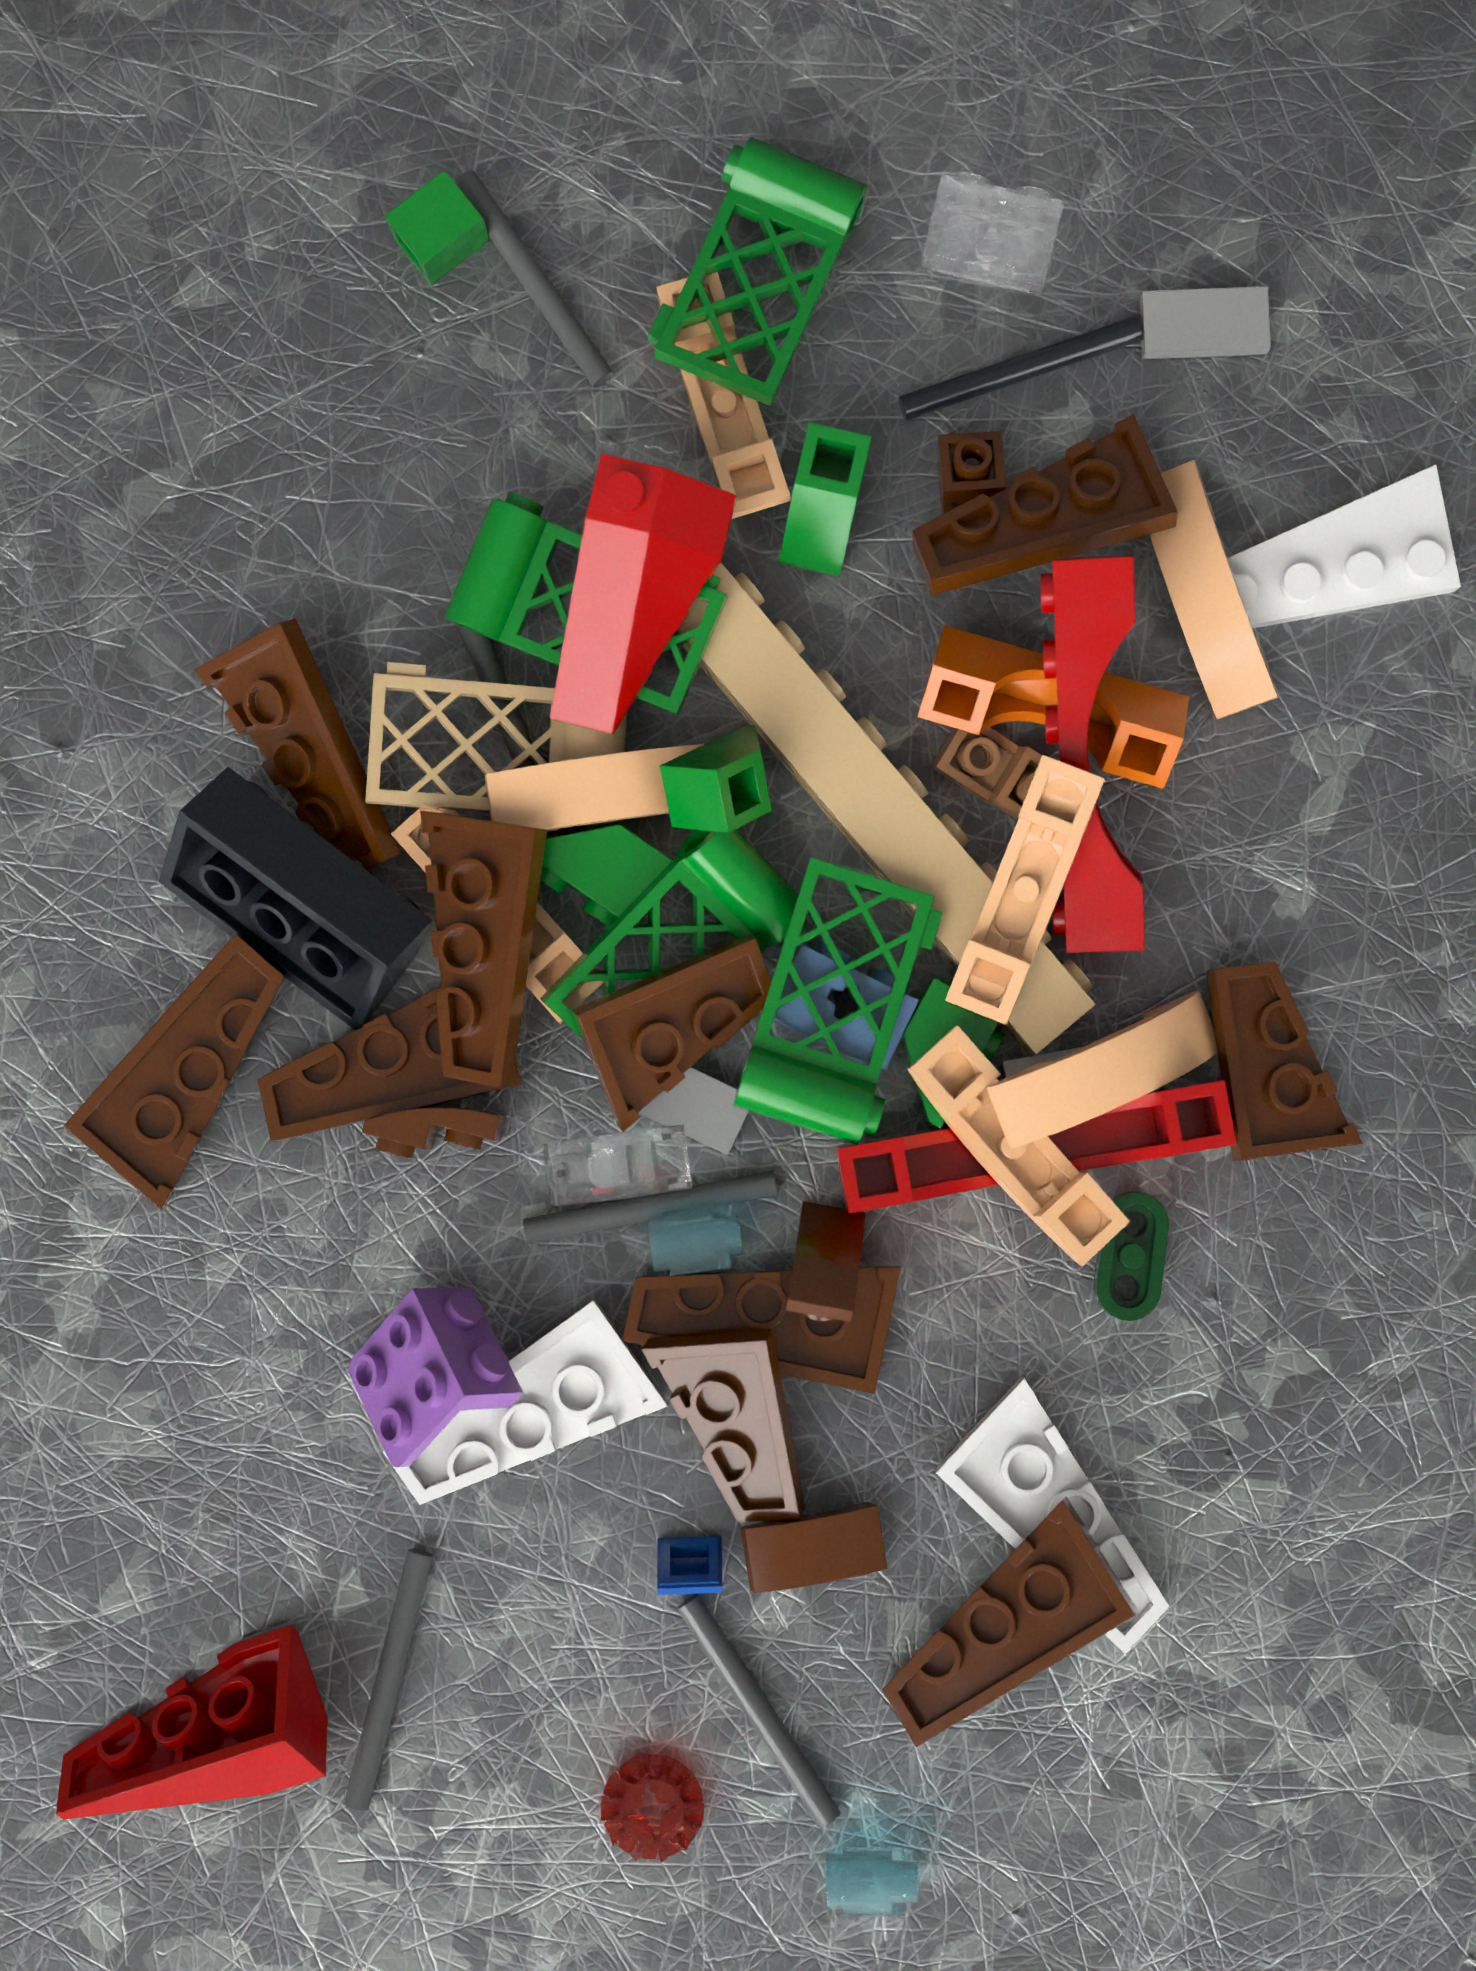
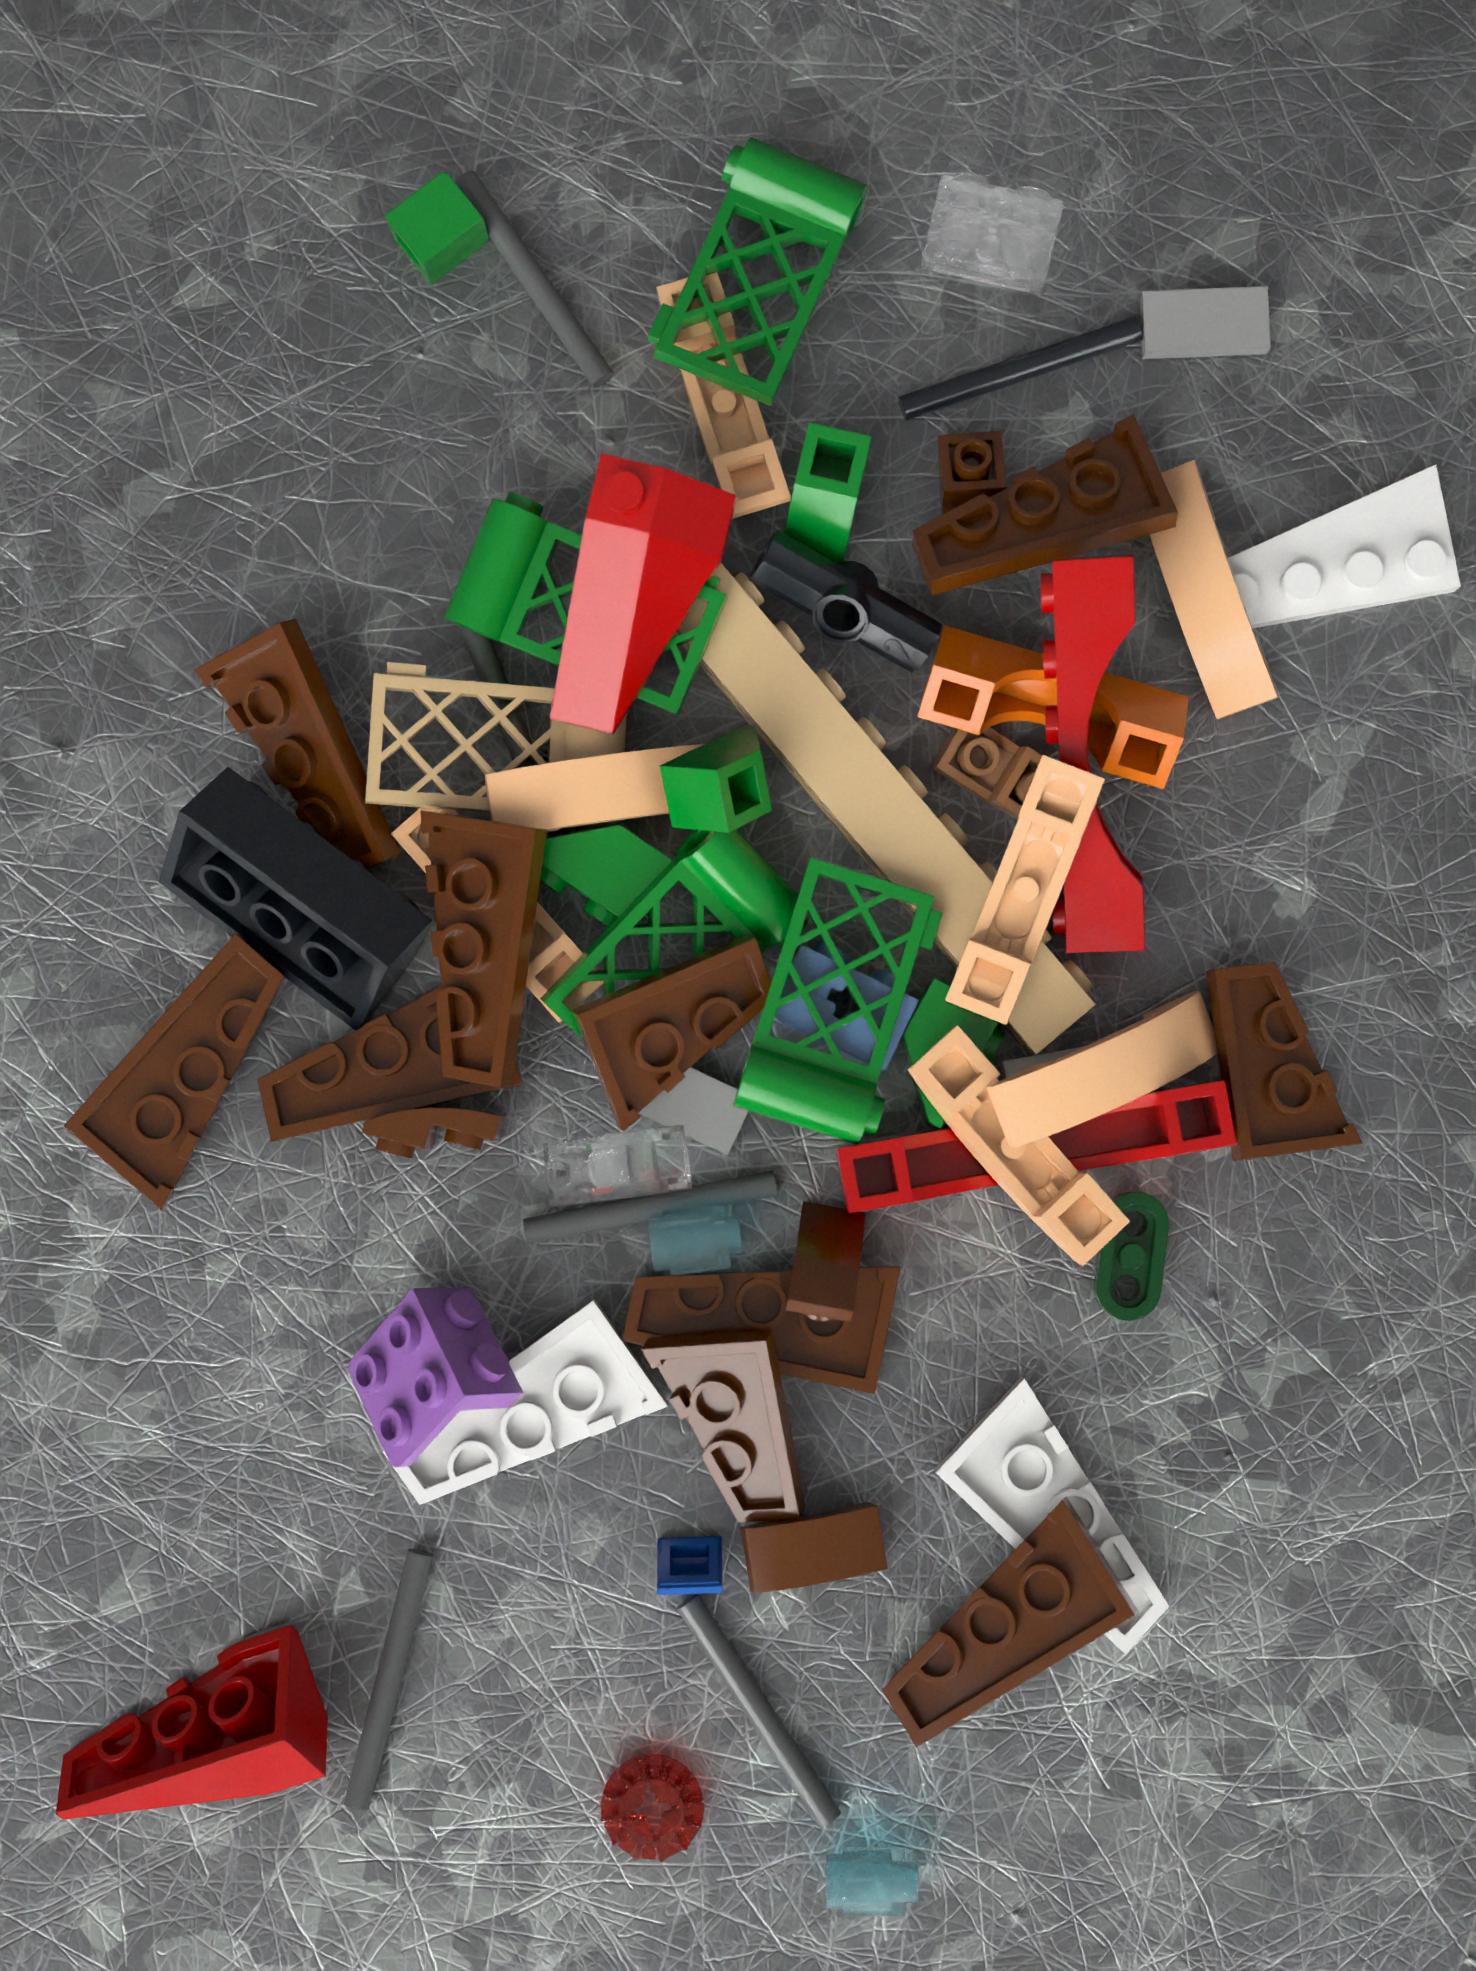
none -> black piece [748,530,942,673]

